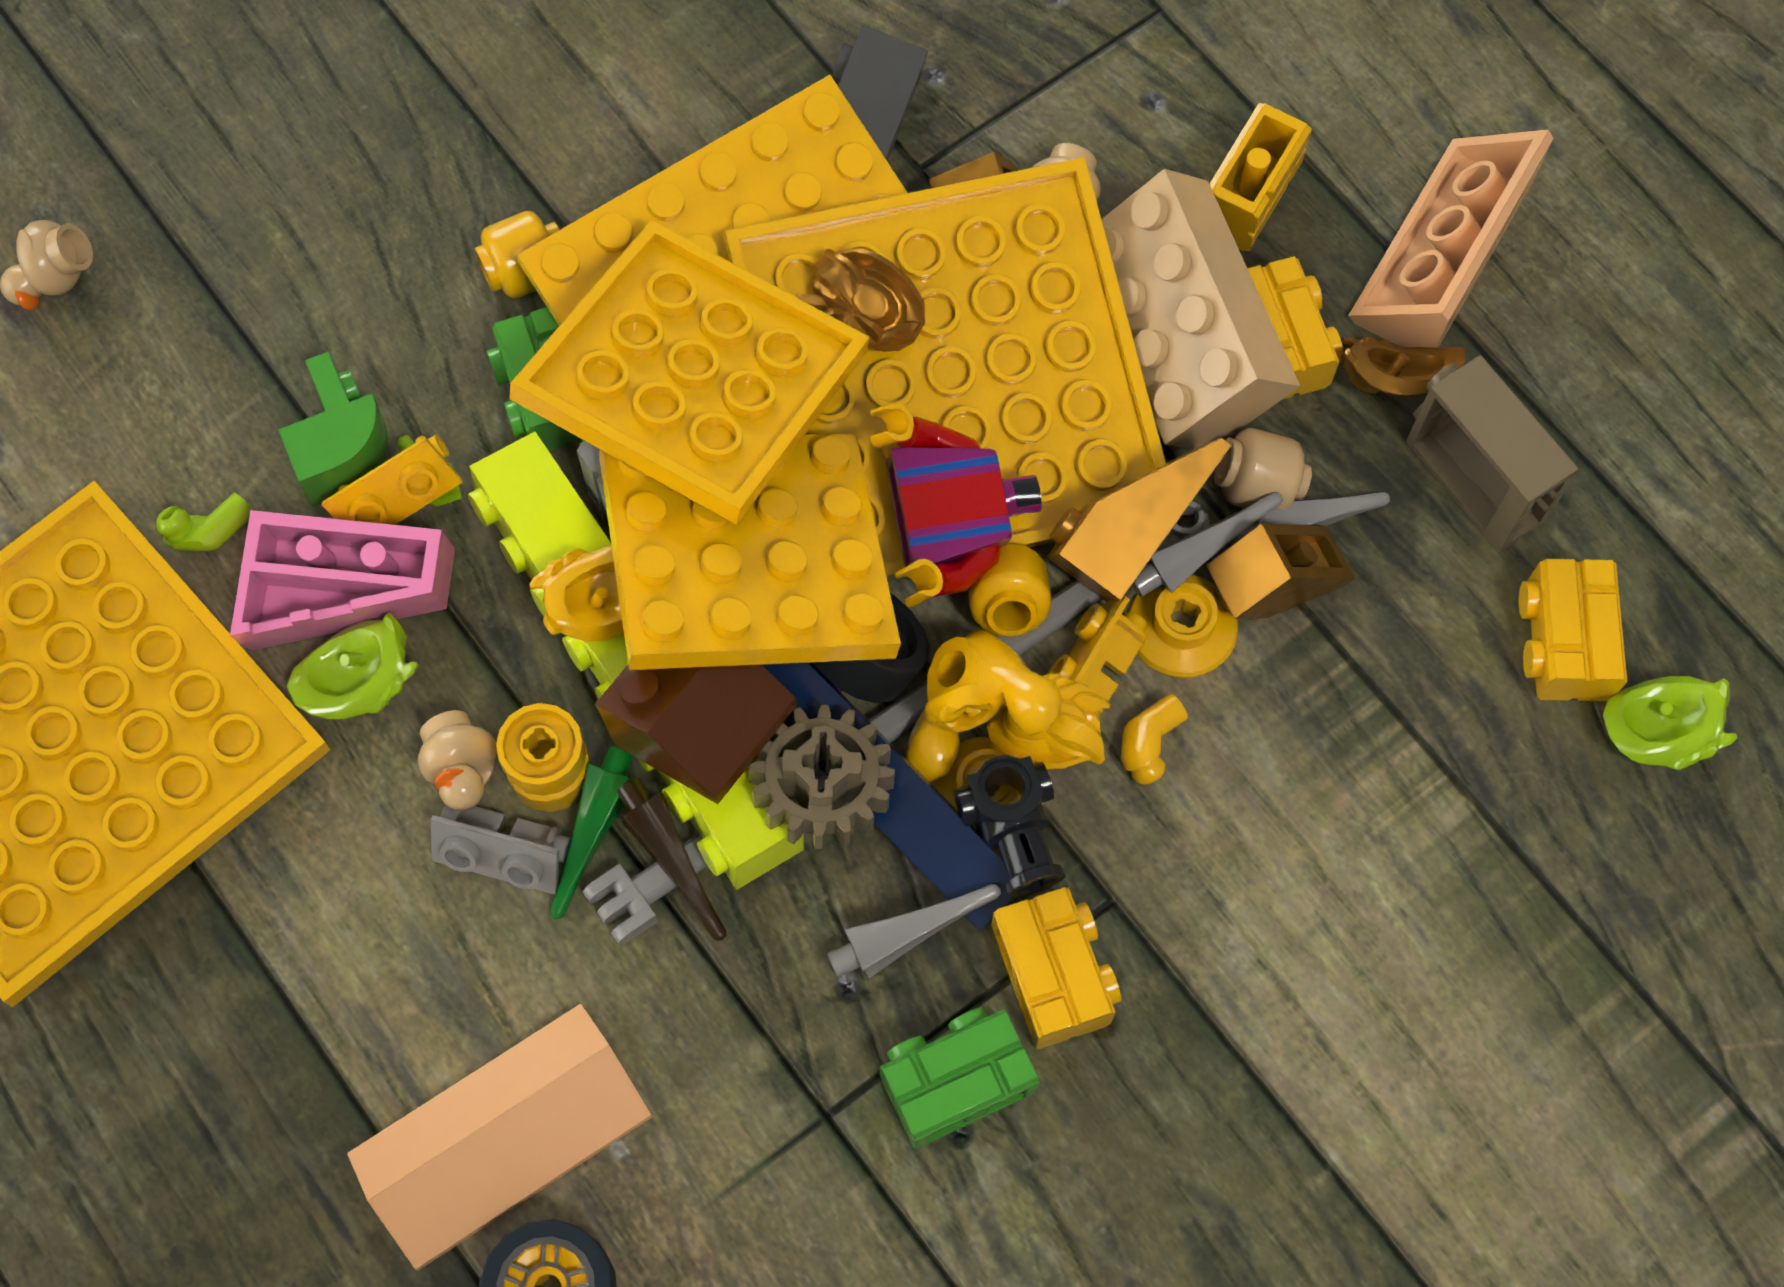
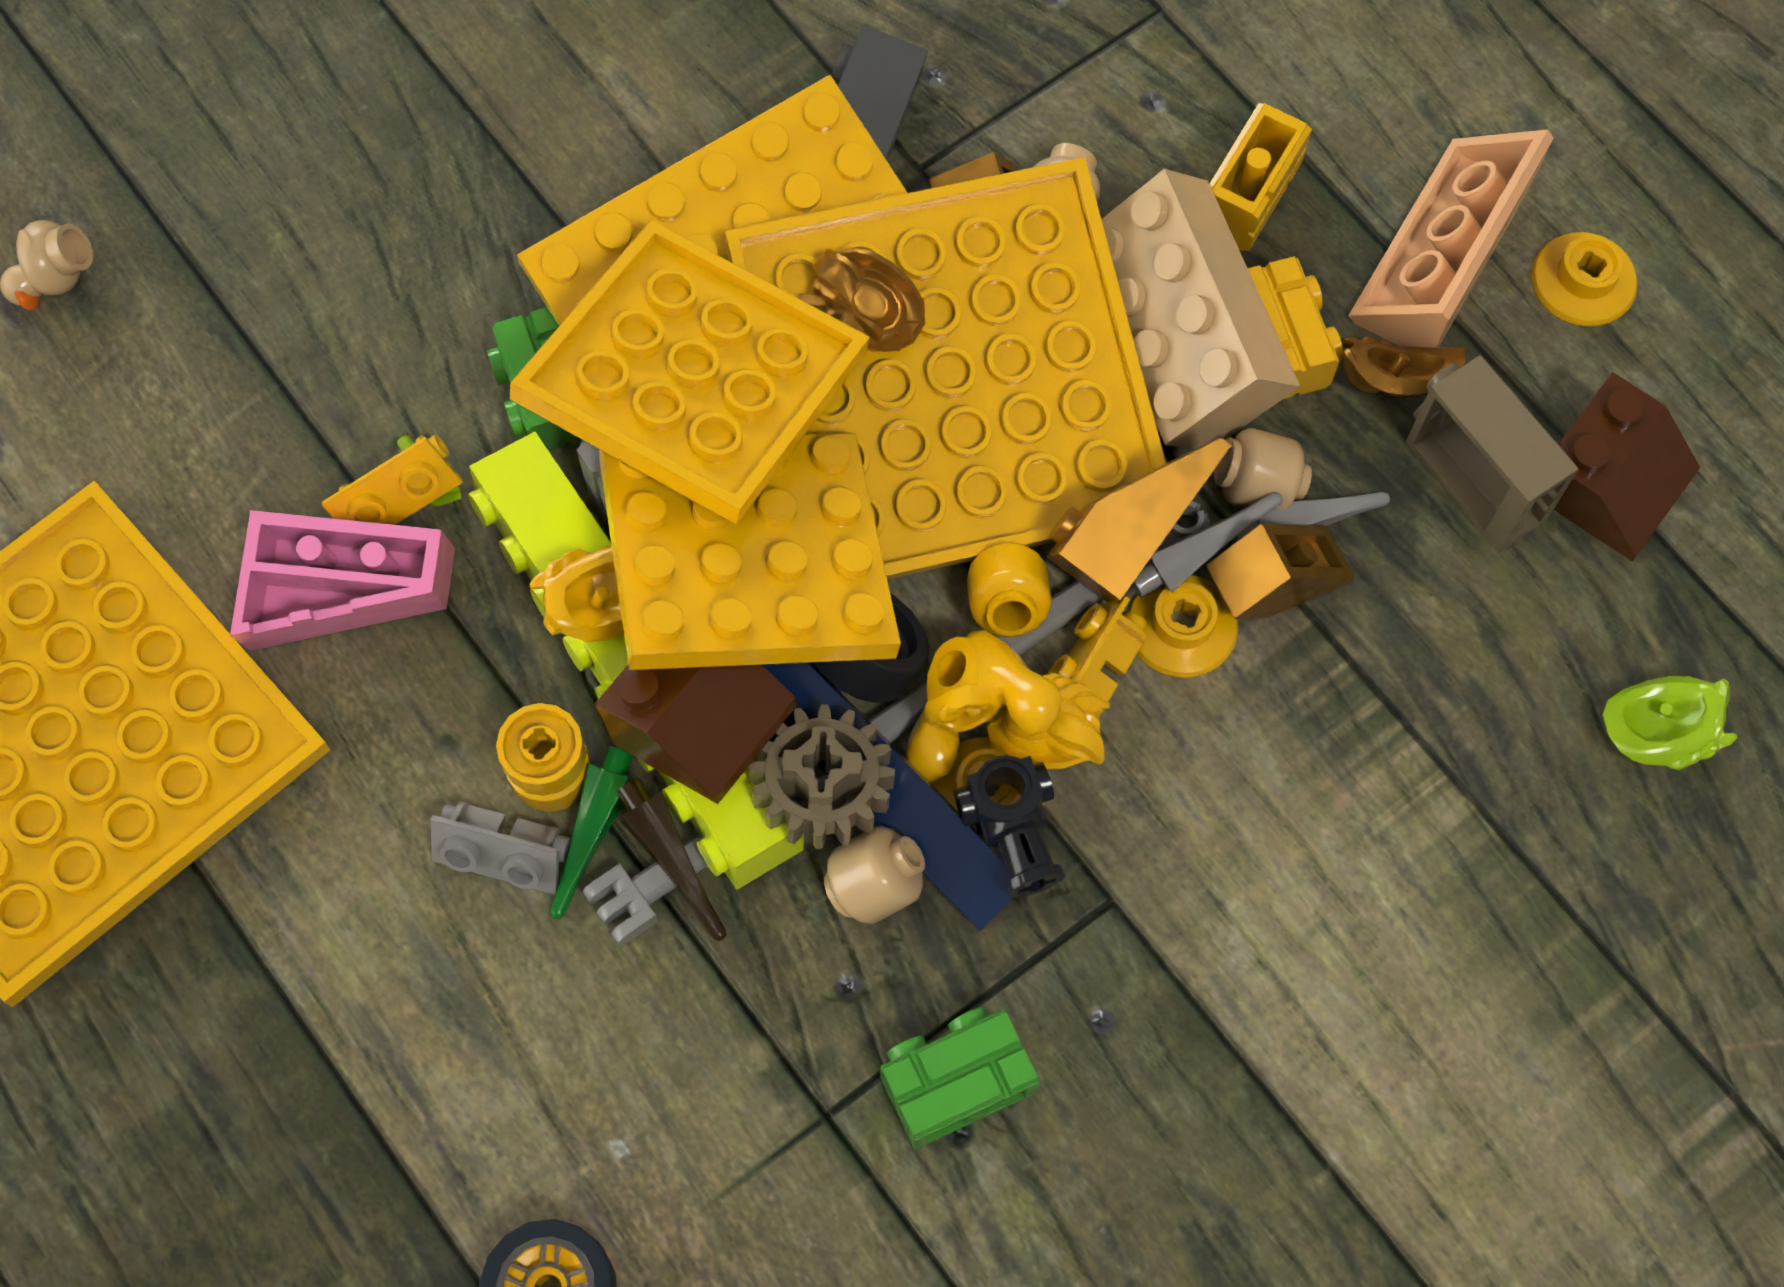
lime arm [156,492,254,551] -> none
bright green brick [278,352,388,507] -> none
lime hat [287,613,419,719] -> none
light nougat slope [347,1004,652,1271] -> none
tan animal [418,710,497,811] -> none
yellow head [474,211,559,299] -> none
light grey piece [827,884,1001,979] -> none
torso [870,403,1042,607] -> none
yellow brick [991,887,1121,1049] -> none
yellow arm [1120,693,1188,785] -> none
yellow brick [1518,559,1627,701] -> none
none -> tan head [824,826,925,924]
none -> yellow piece [1531,232,1638,326]
none -> reddish brown slope [1554,372,1700,561]

